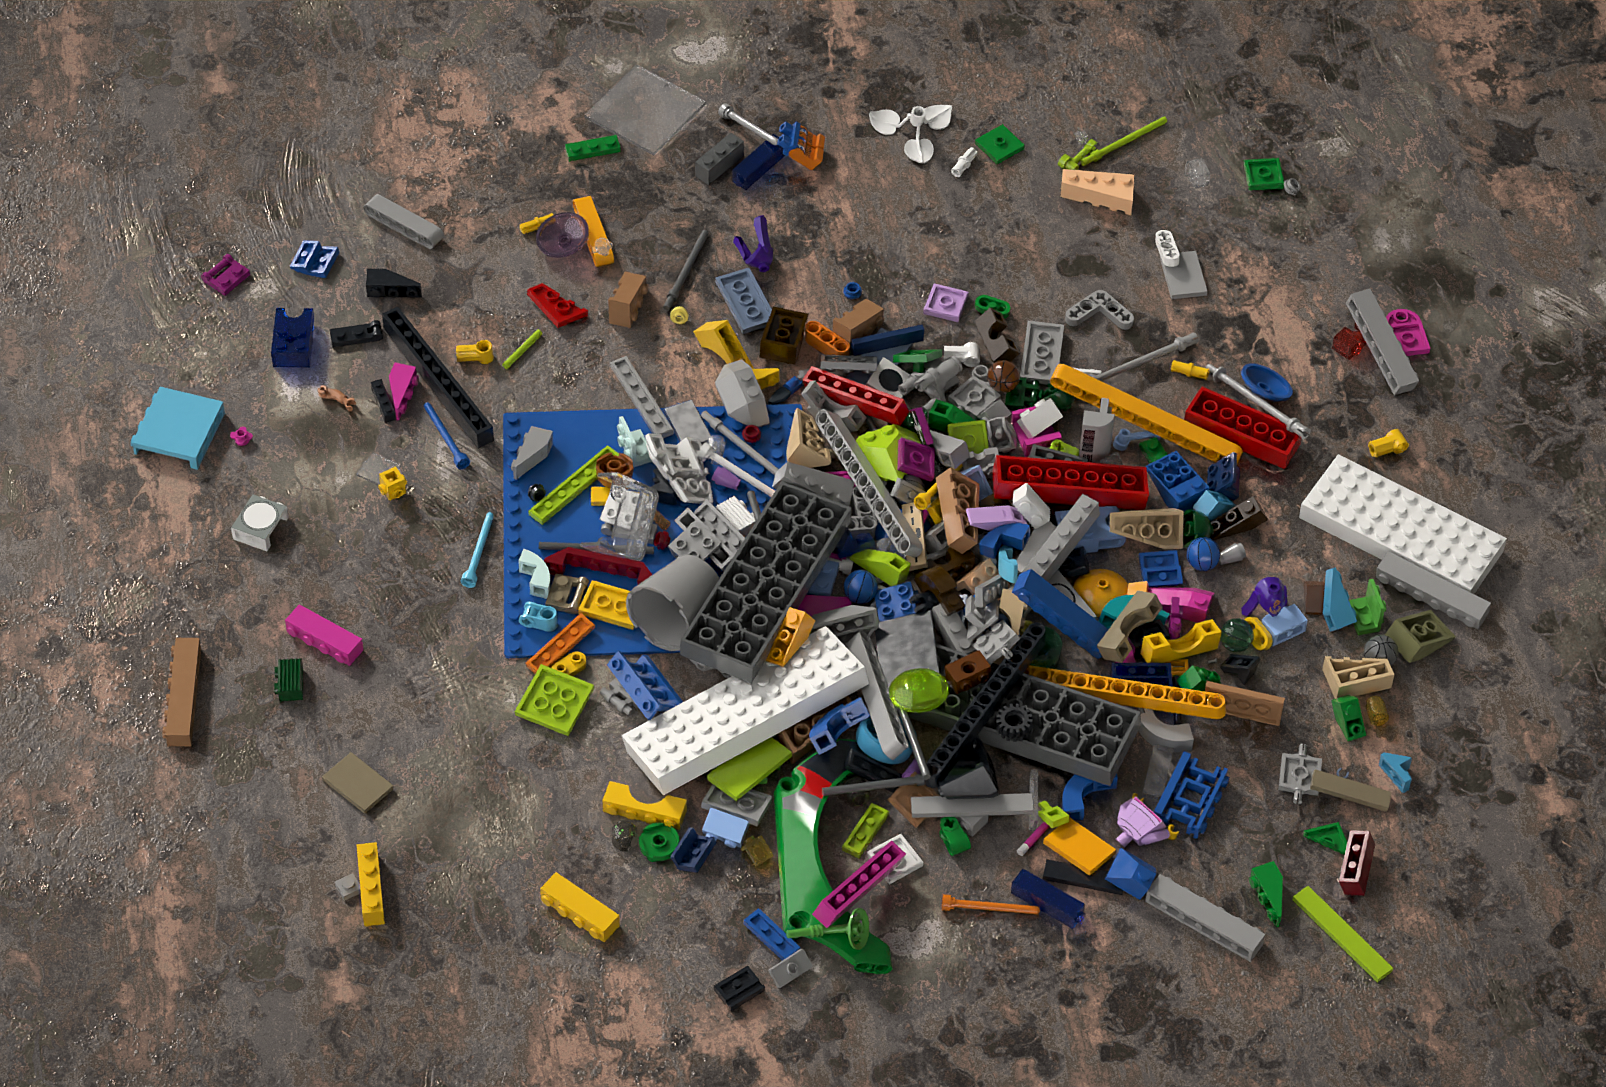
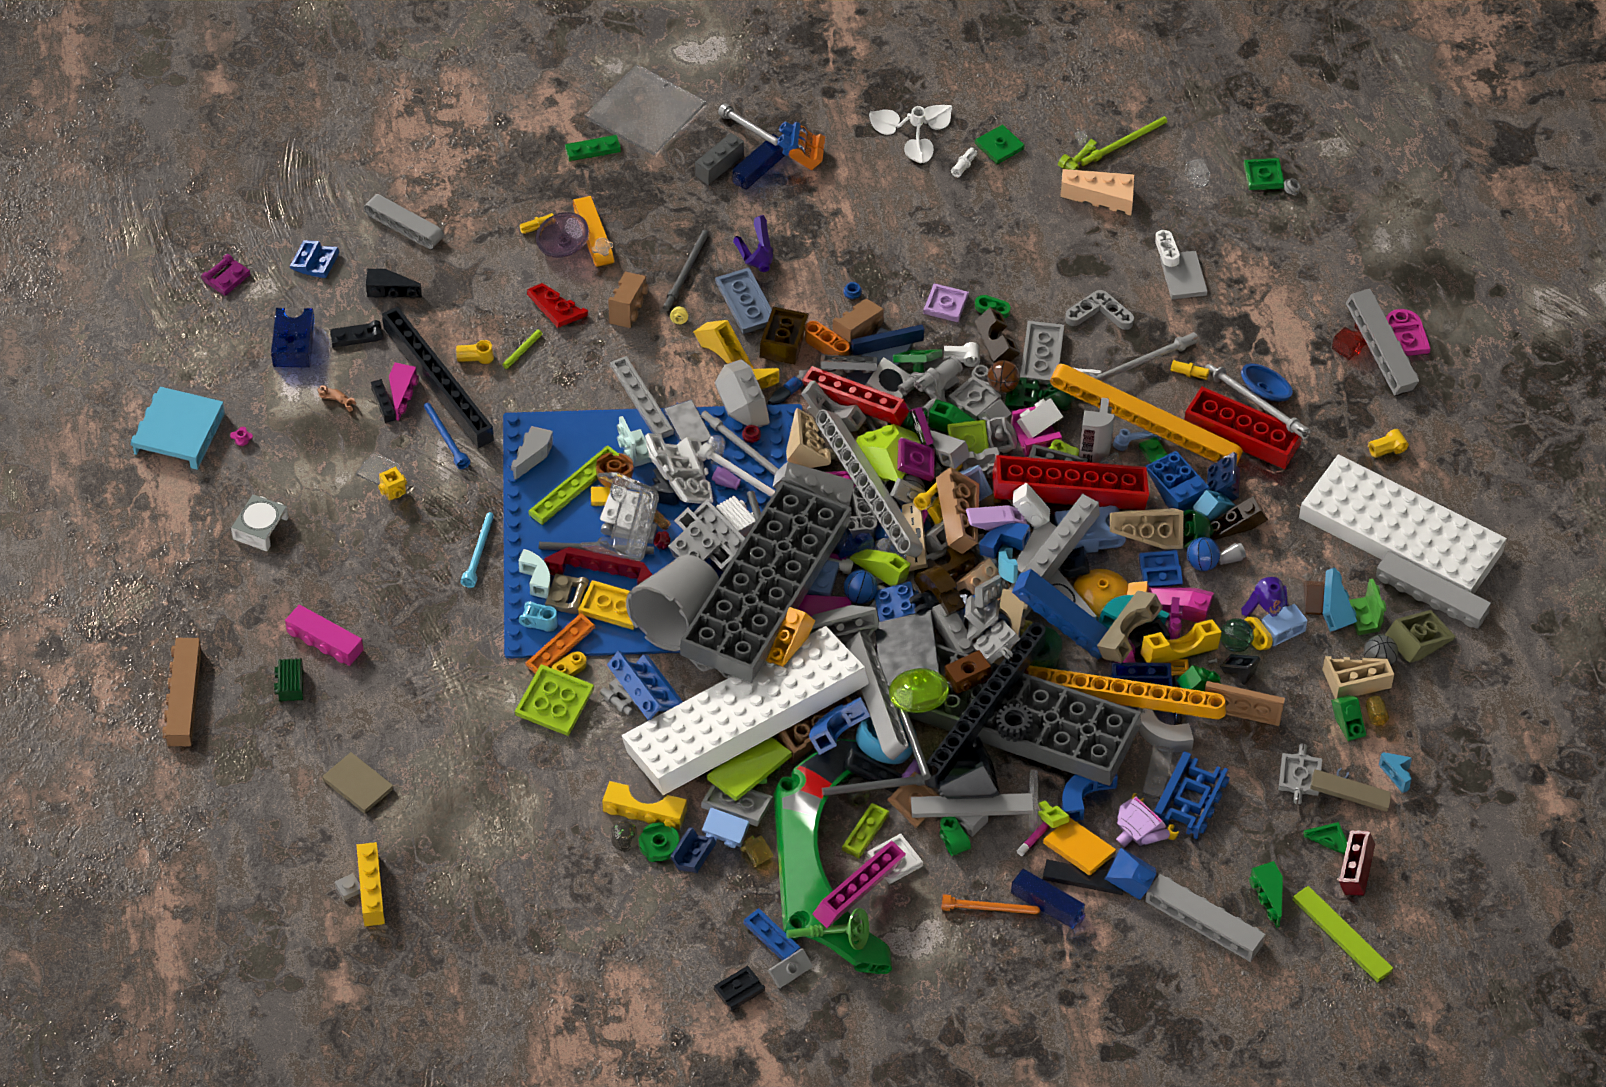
black plate [528,484,546,502] -> none
yellow brick [540,872,620,942] -> none

